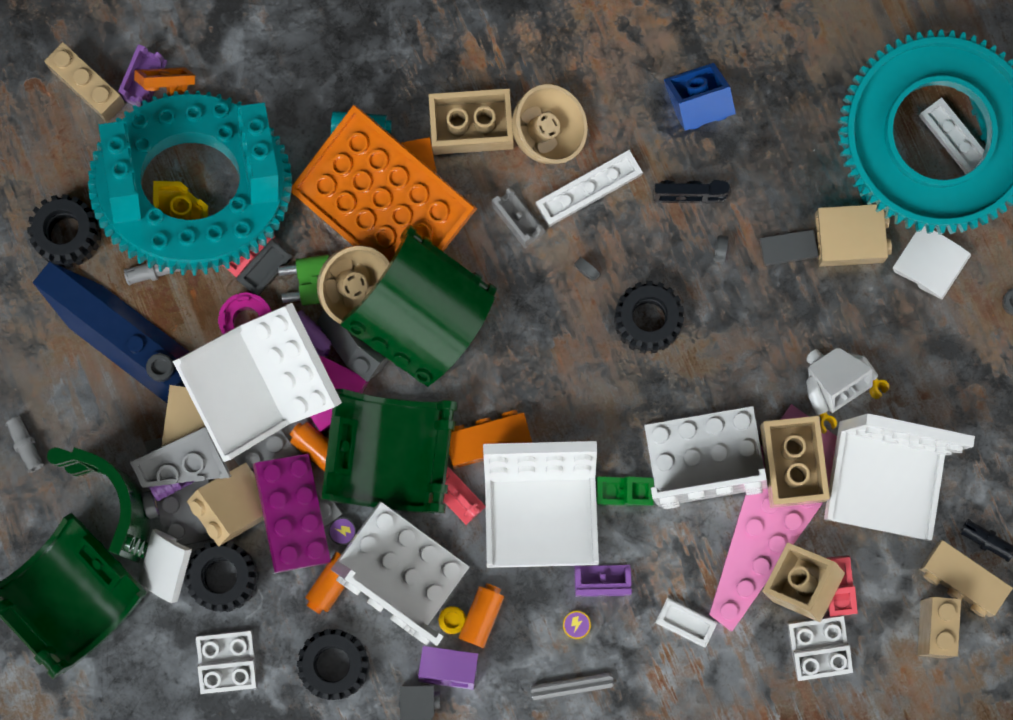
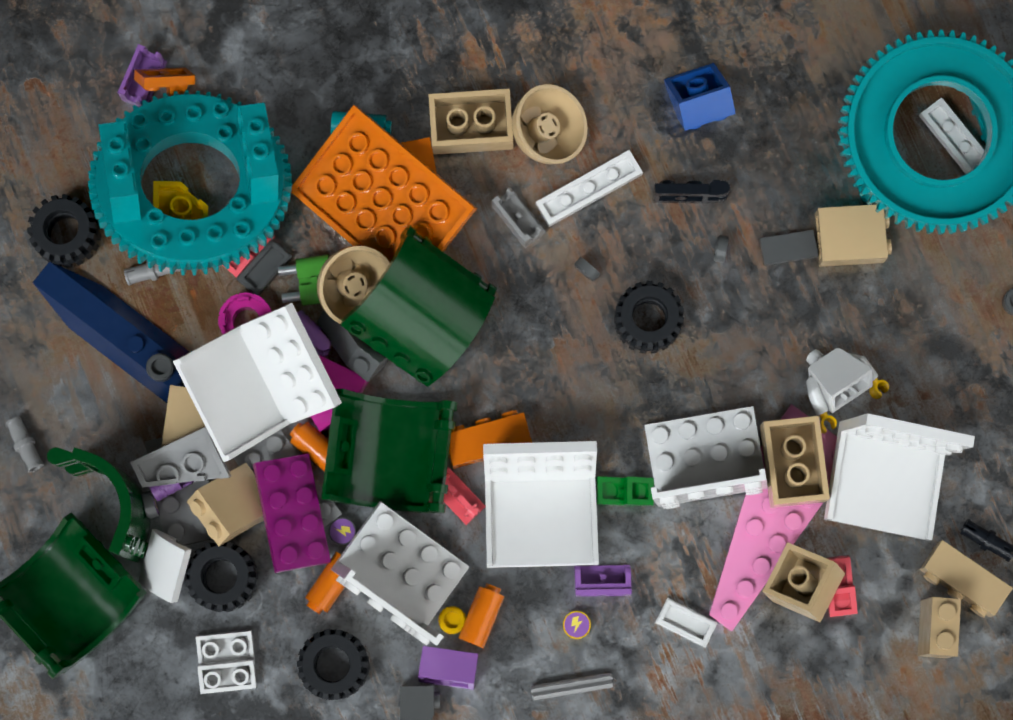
tan brick [44,42,126,123] -> none
white slope [787,616,853,681] -> none
white slope [893,226,971,300] -> none

